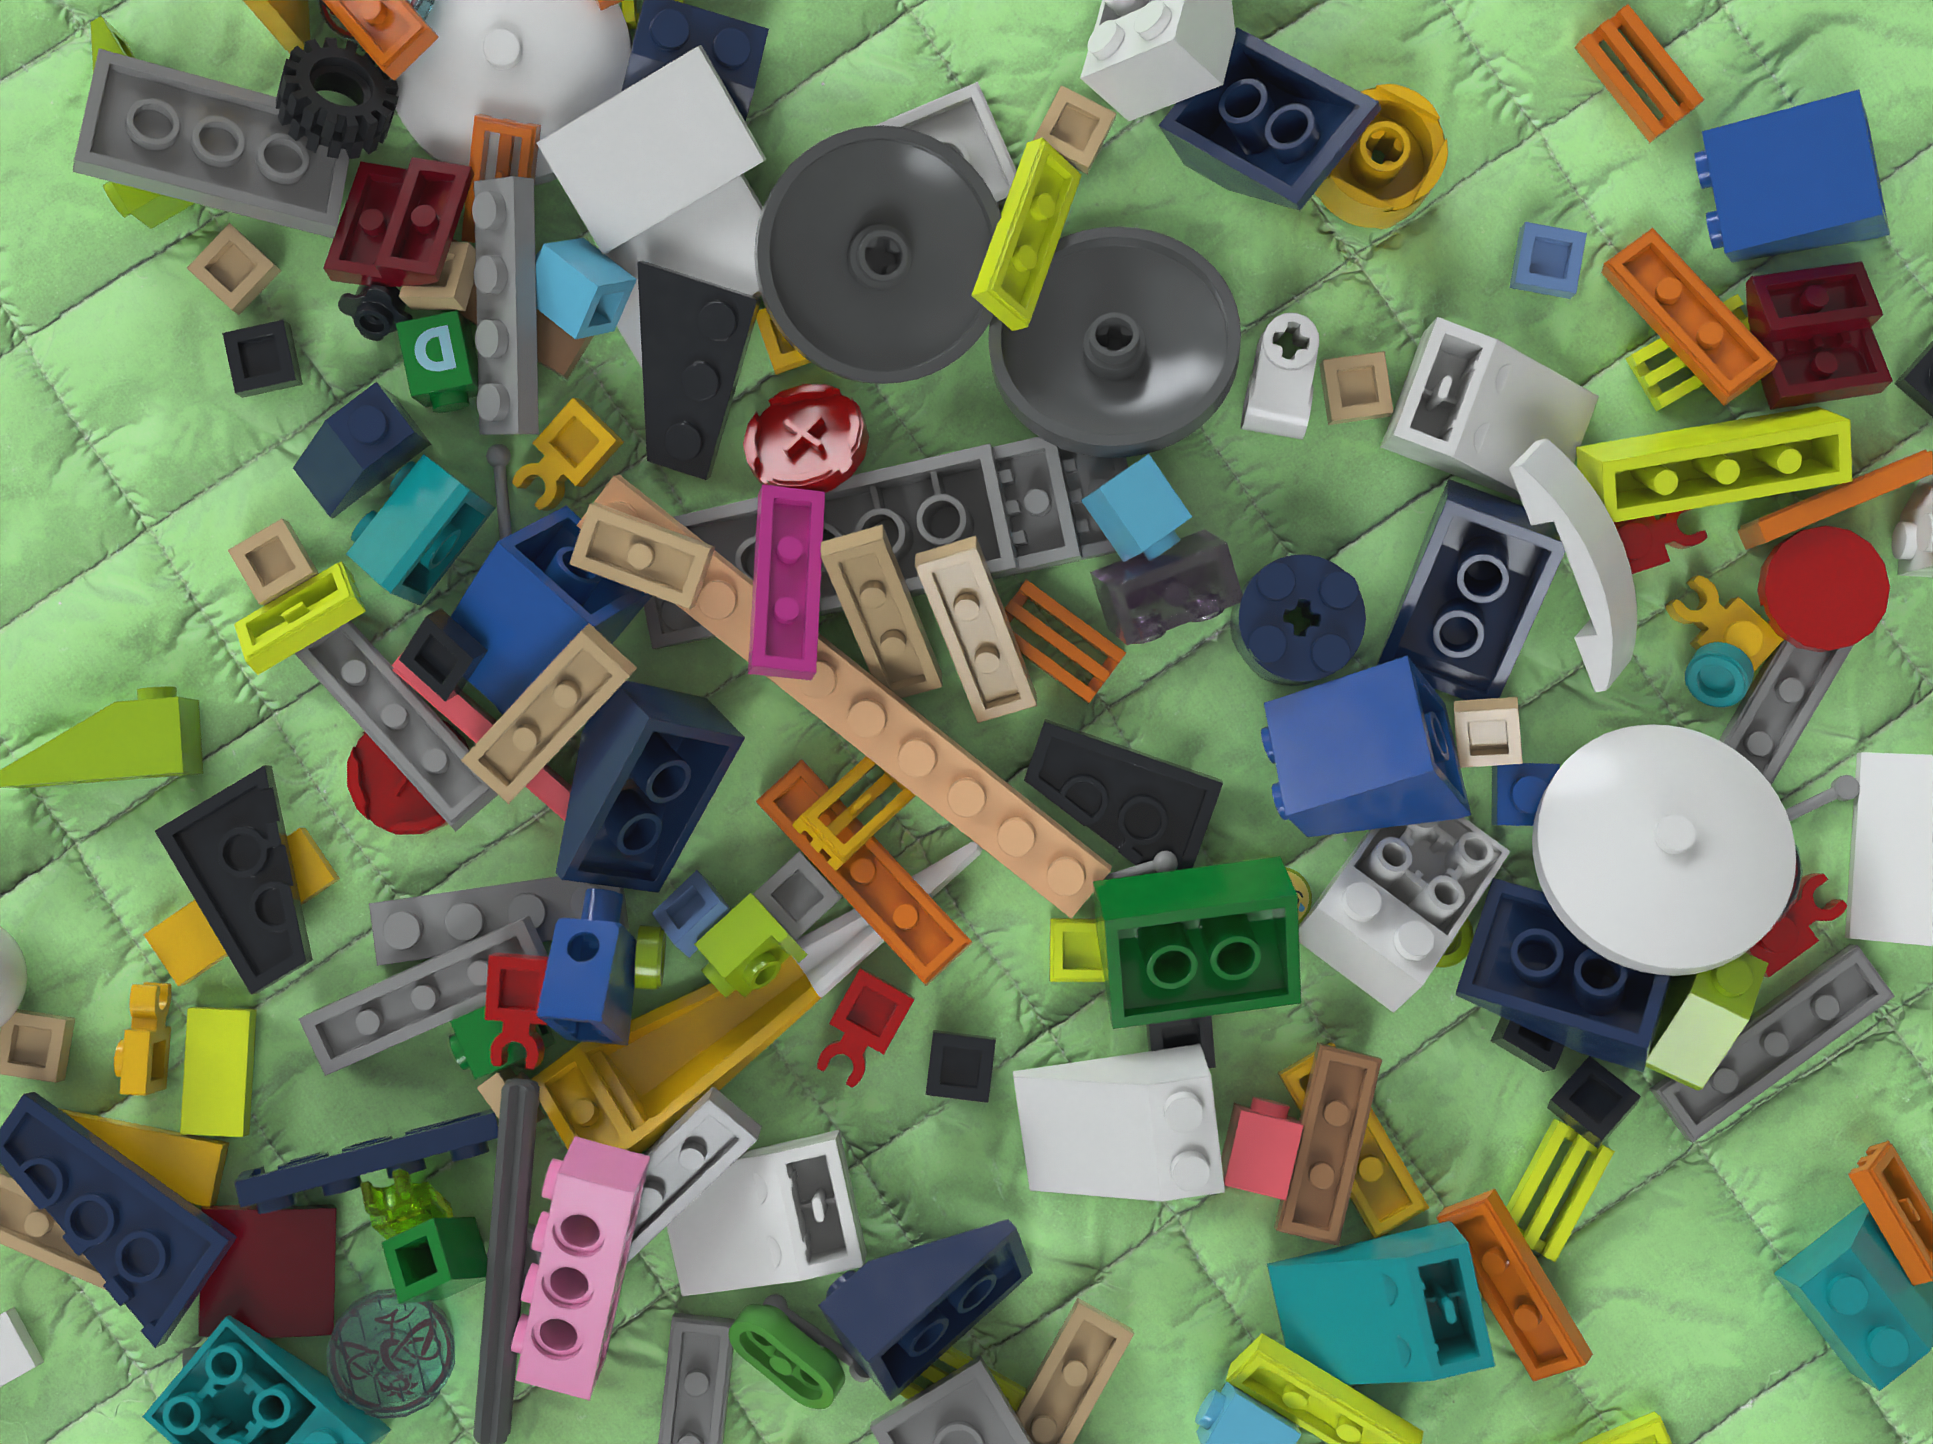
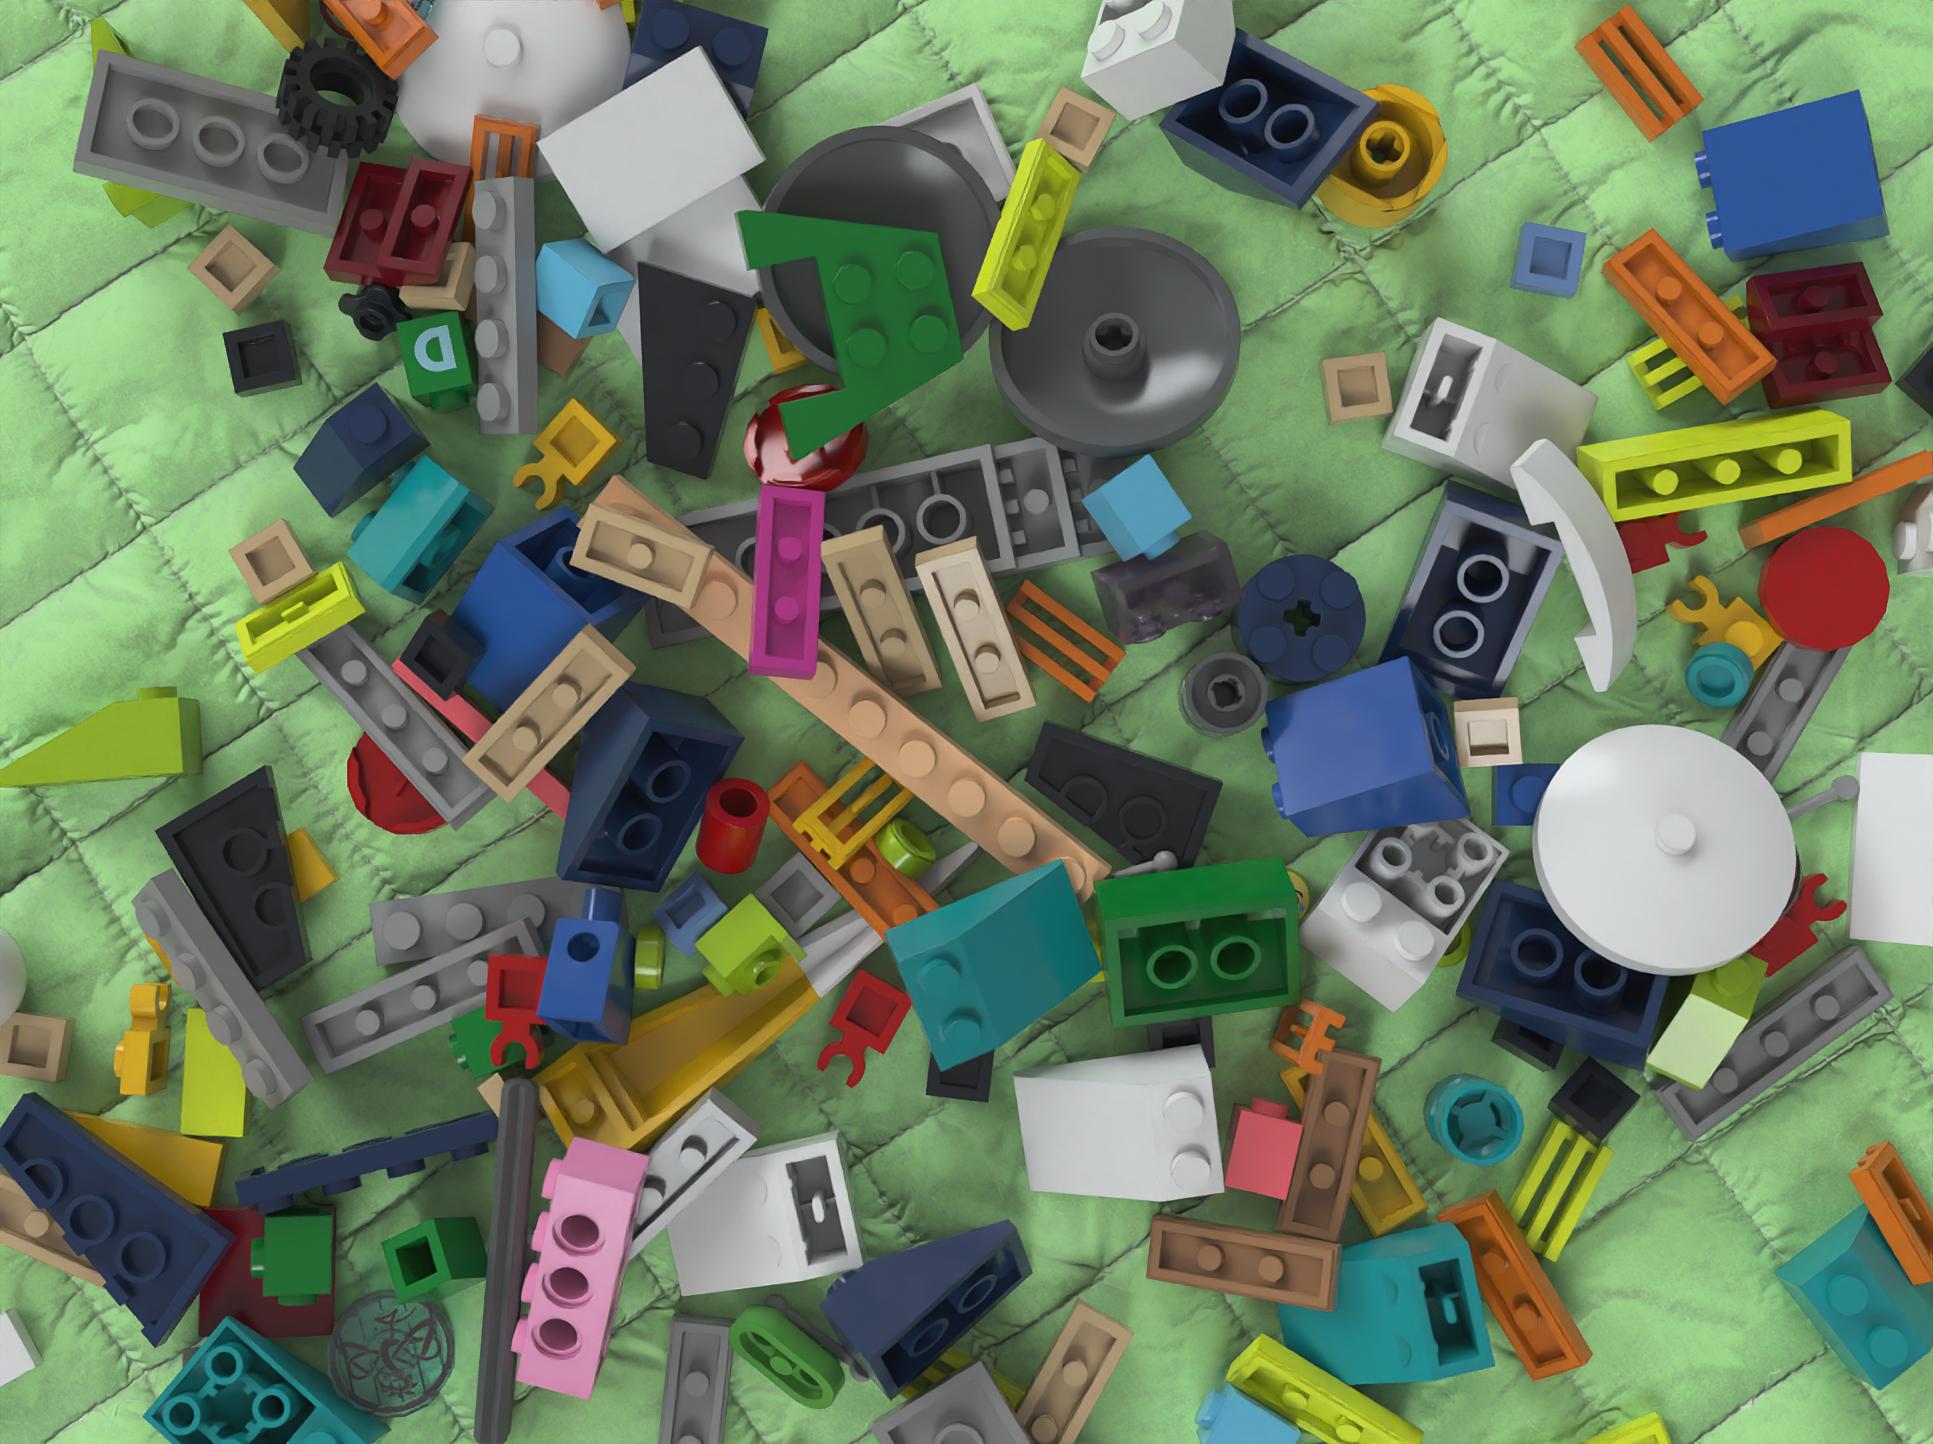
clear neon green plate [360,1169,453,1240] -> none
light grey hinge [486,444,512,540] -> none
white piece [1241,313,1319,440] -> none
none -> light grey plate [131,868,314,1111]
none -> green brick [251,1205,334,1306]
none -> red brick [695,778,770,874]
none -> green wing [734,210,964,460]
none -> lime tile [875,818,937,879]
none -> teal slope [883,858,1102,1072]
none -> medium nougat tile [1146,1213,1343,1312]
none -> dark grey wheel [1177,652,1268,738]
none -> orange tile [1269,996,1346,1077]
none -> teal wheel [1423,1073,1524,1166]

